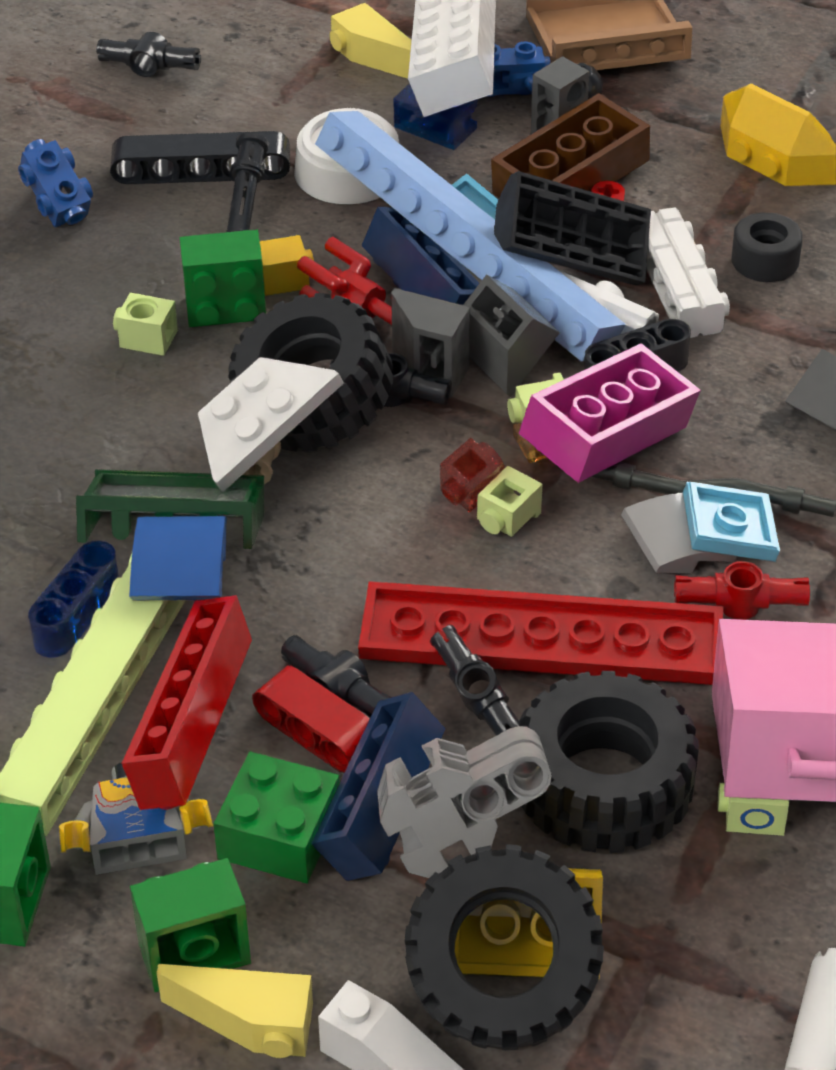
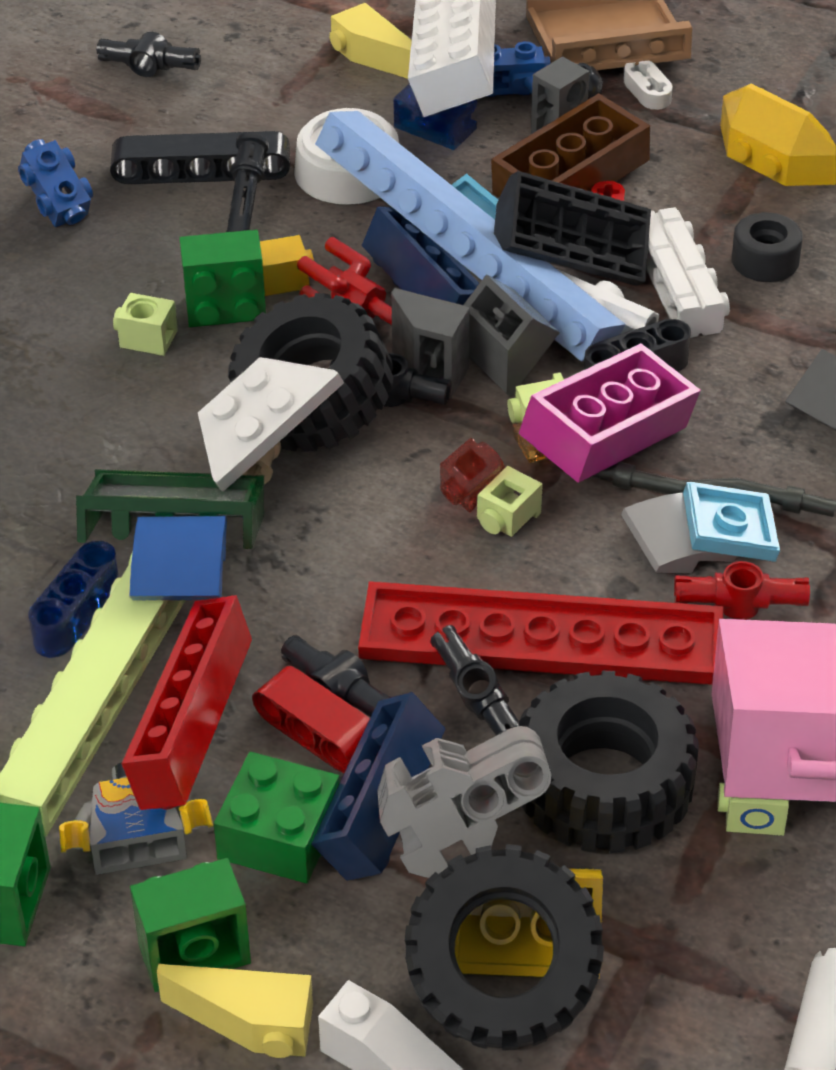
none -> white beam [624,60,673,110]

